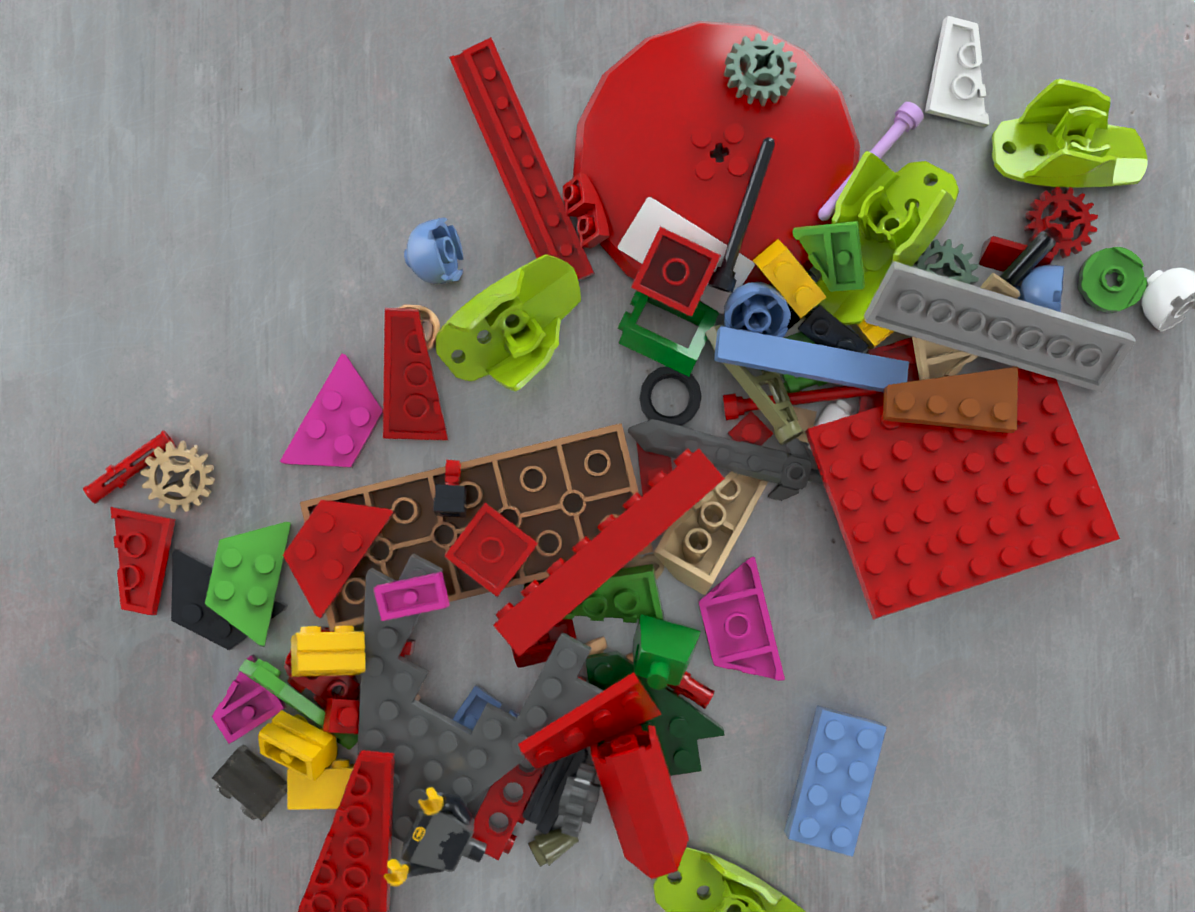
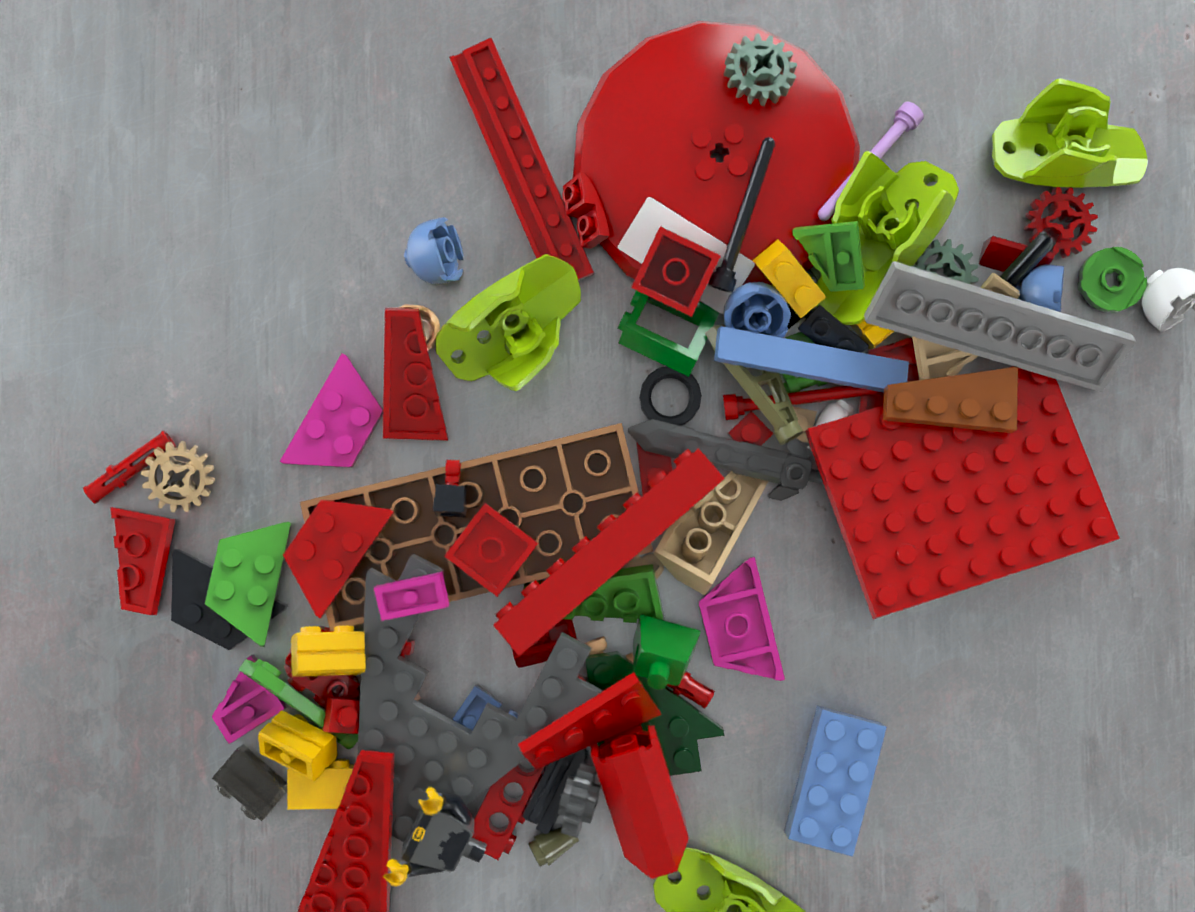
white wing [925,16,990,128] -> none

